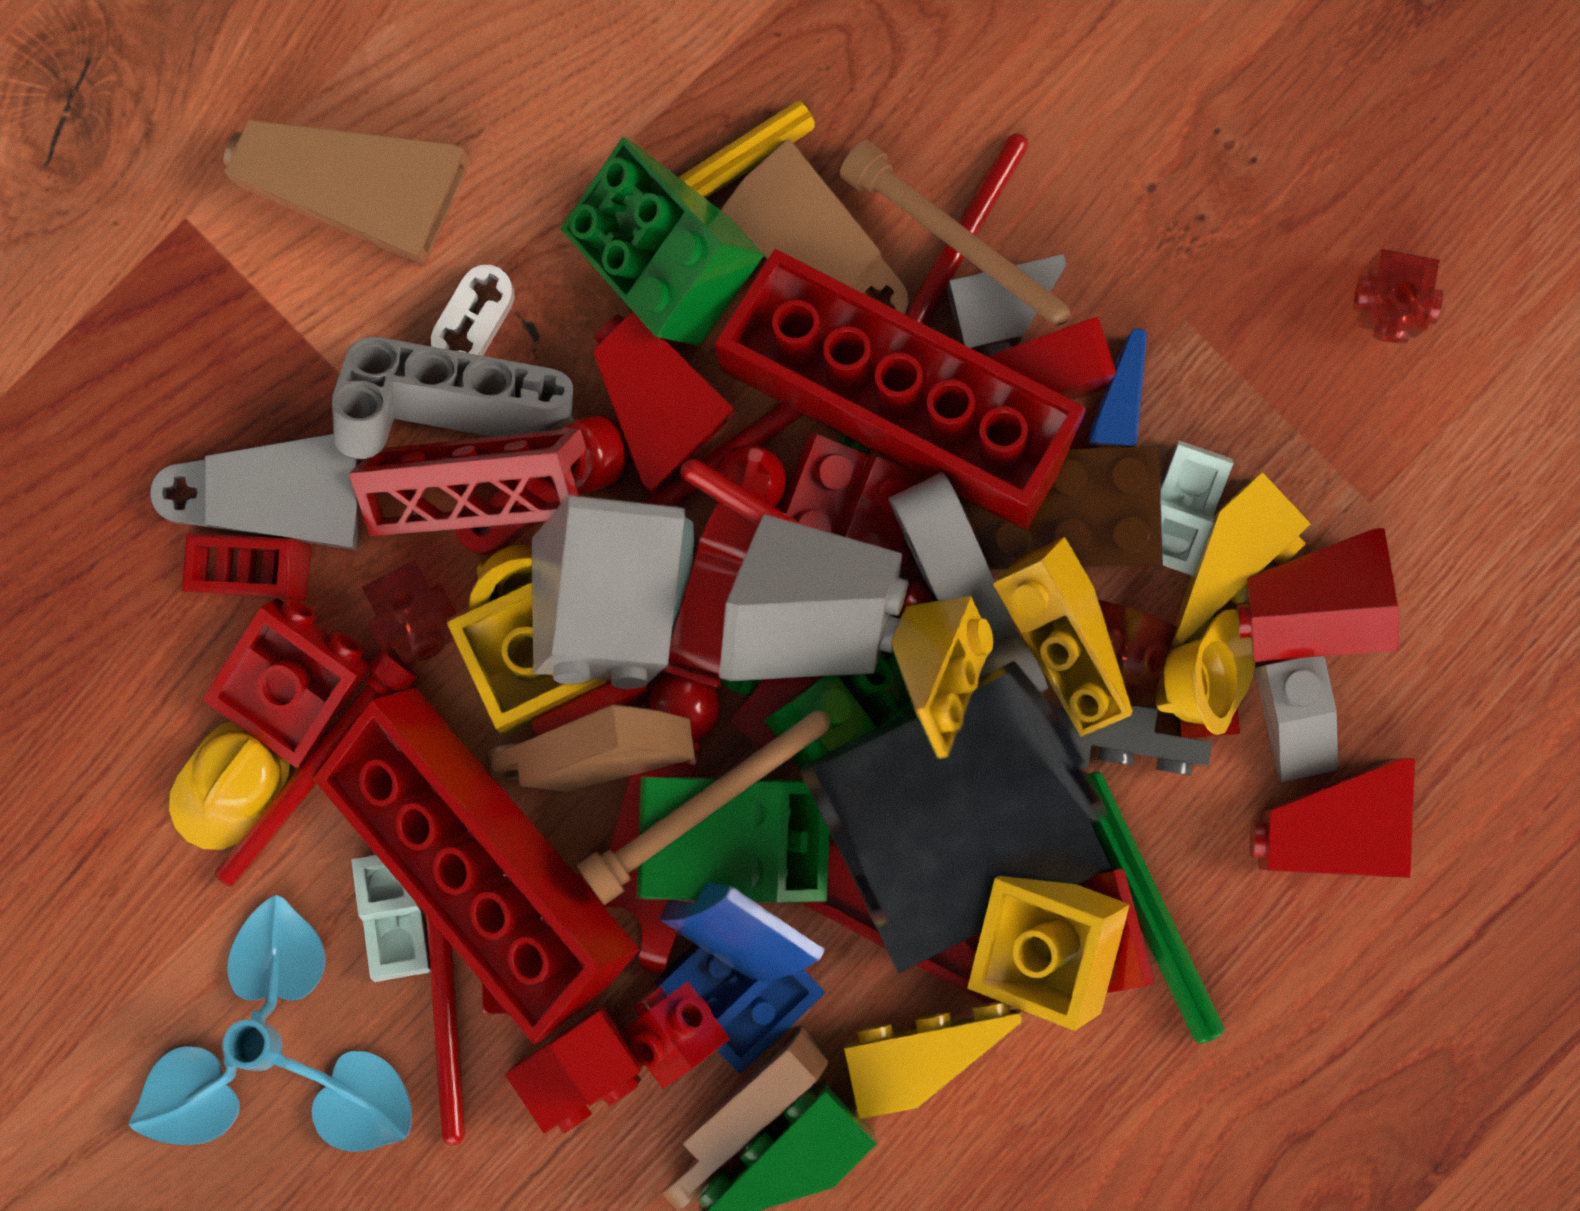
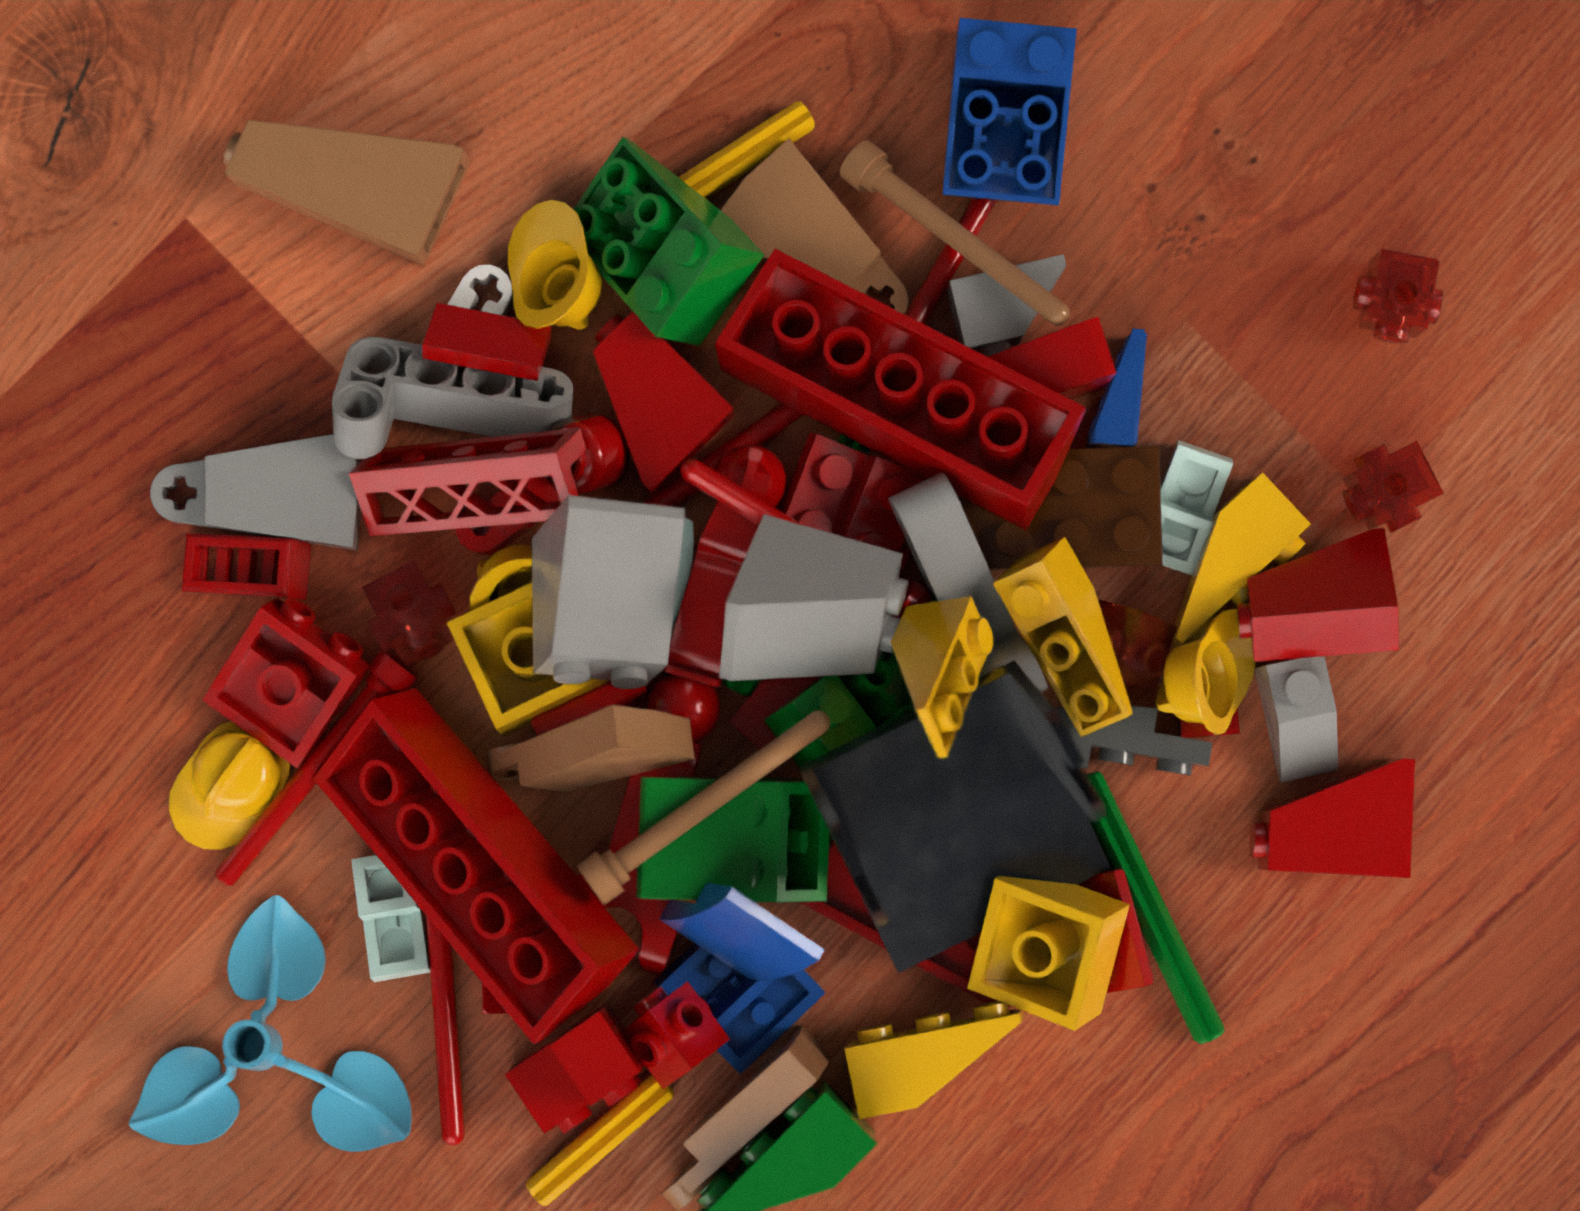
none -> red tile [422,303,551,381]
none -> yellow piece [508,200,603,330]
none -> yellow axle [526,1074,675,1206]
none -> blue slope [942,18,1077,206]
none -> clear red brick [1342,441,1444,533]

